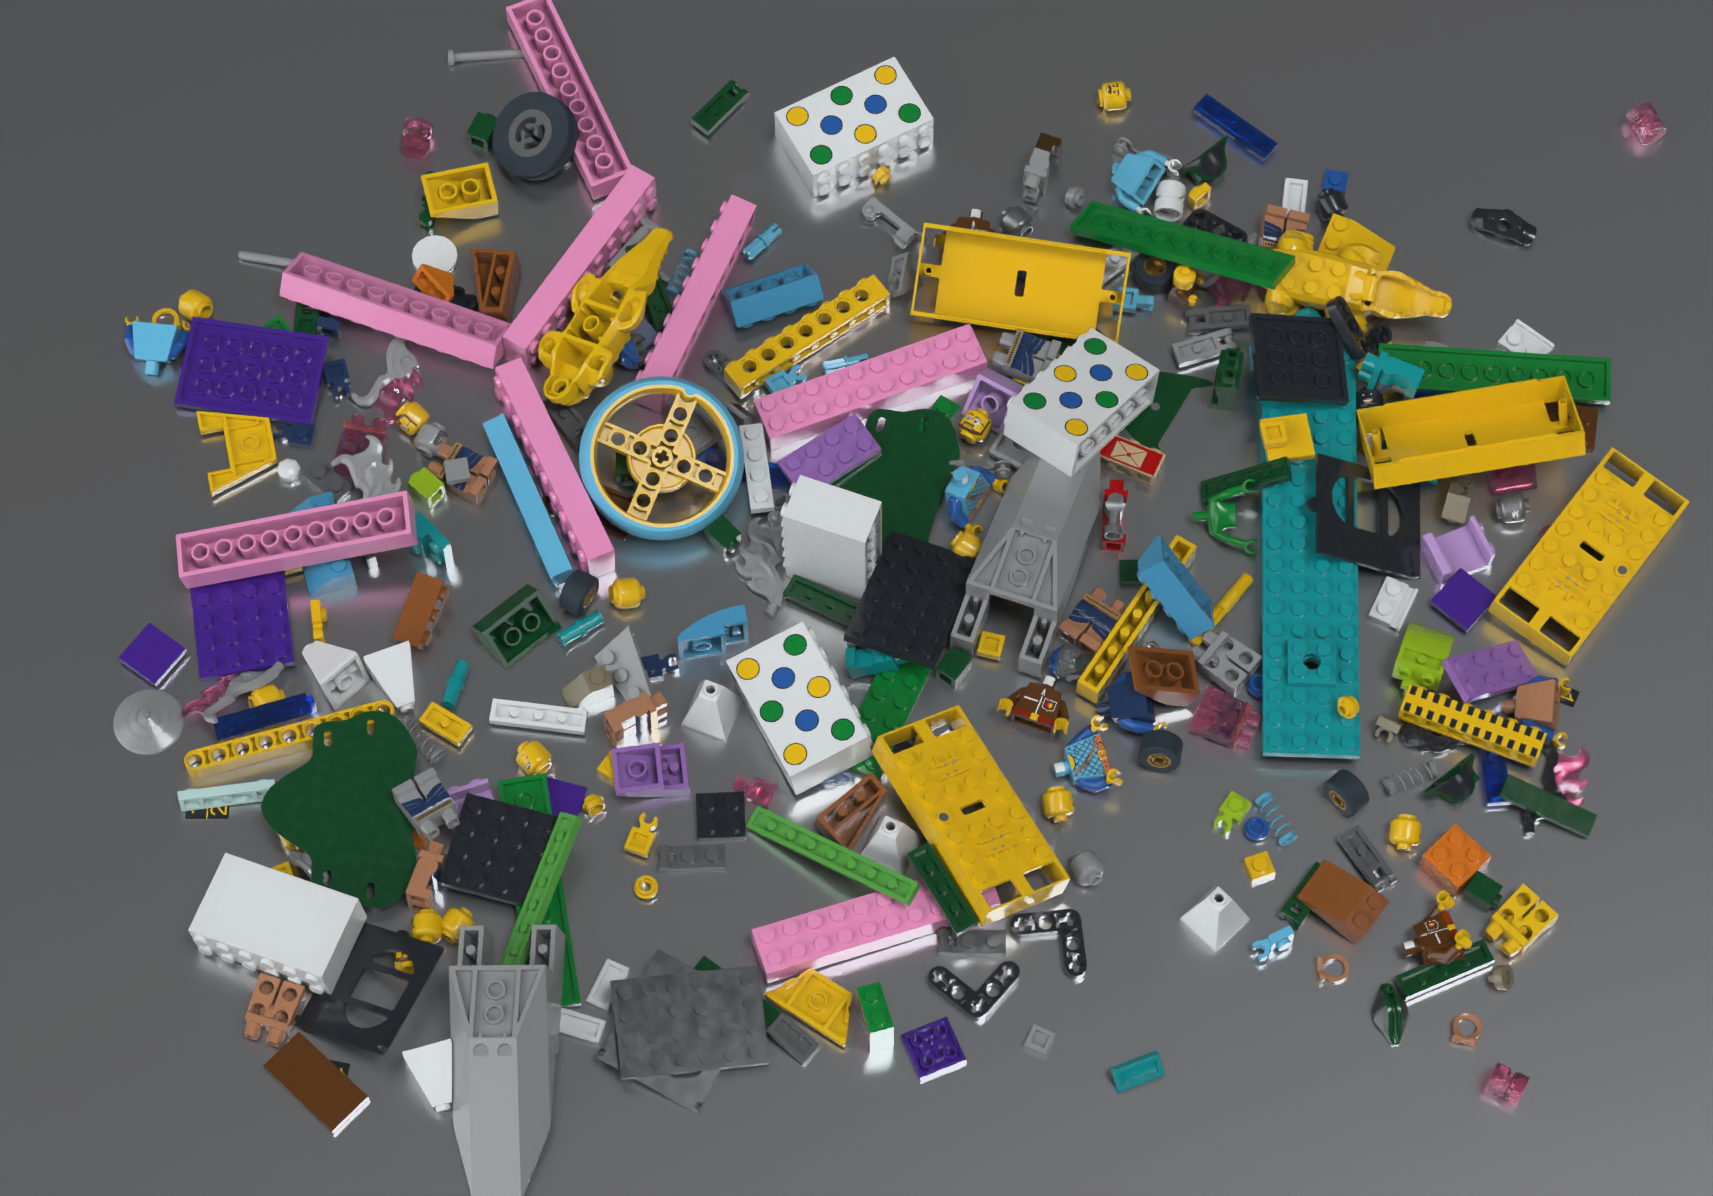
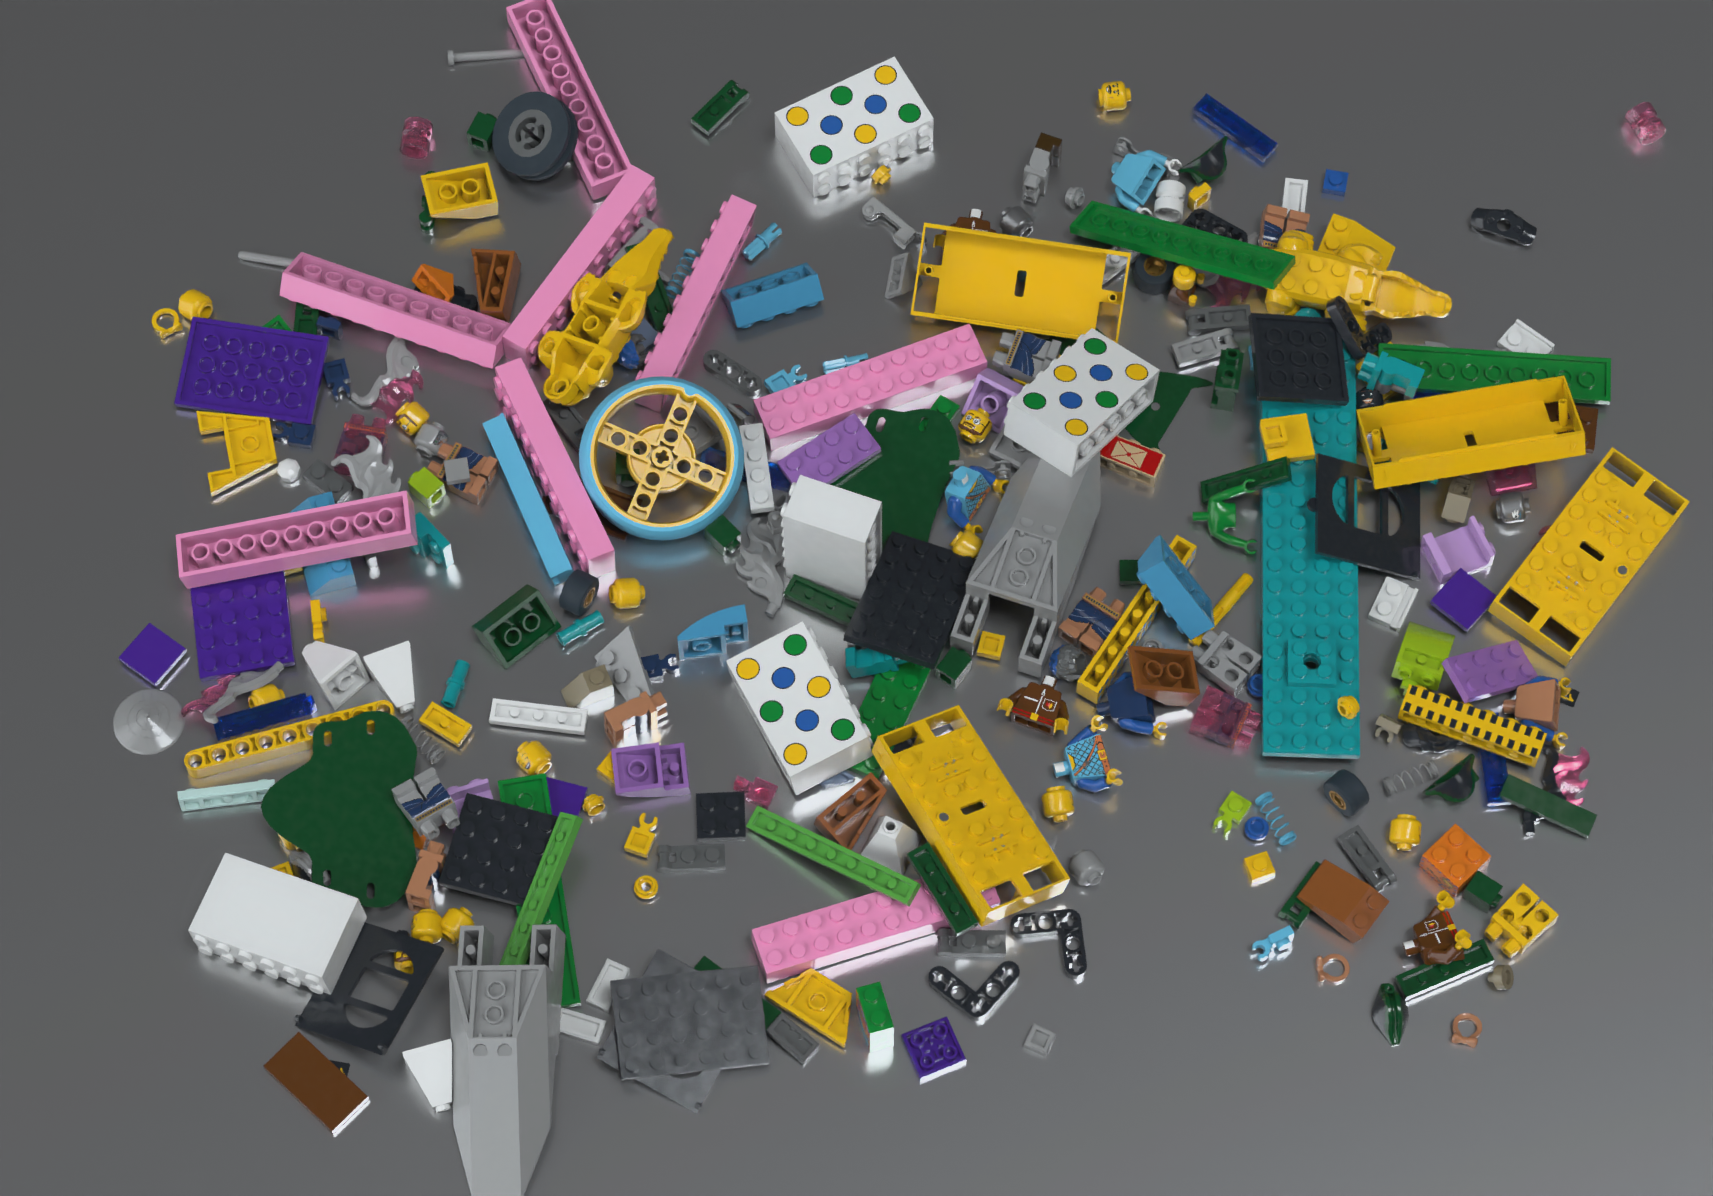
medium azure torso [124,316,190,376] -> none
black sticker [185,806,229,819] -> none
nougat hips [244,973,308,1047] -> none
dark orange wedge [392,571,453,650] -> none
white tile [412,235,458,273] -> none
white slope [681,680,744,742] -> none
yellow brick [724,274,890,400] -> none
hips [1101,480,1128,552] -> none
teal plate [1111,1051,1165,1092] -> none
medium azure plate [1113,286,1154,313] -> none
black wheel [1138,730,1183,772] -> none
white slope [1180,886,1250,952] -> none
black head [1315,188,1348,221] -> none
clear pink wheel [1484,1062,1530,1106] -> none

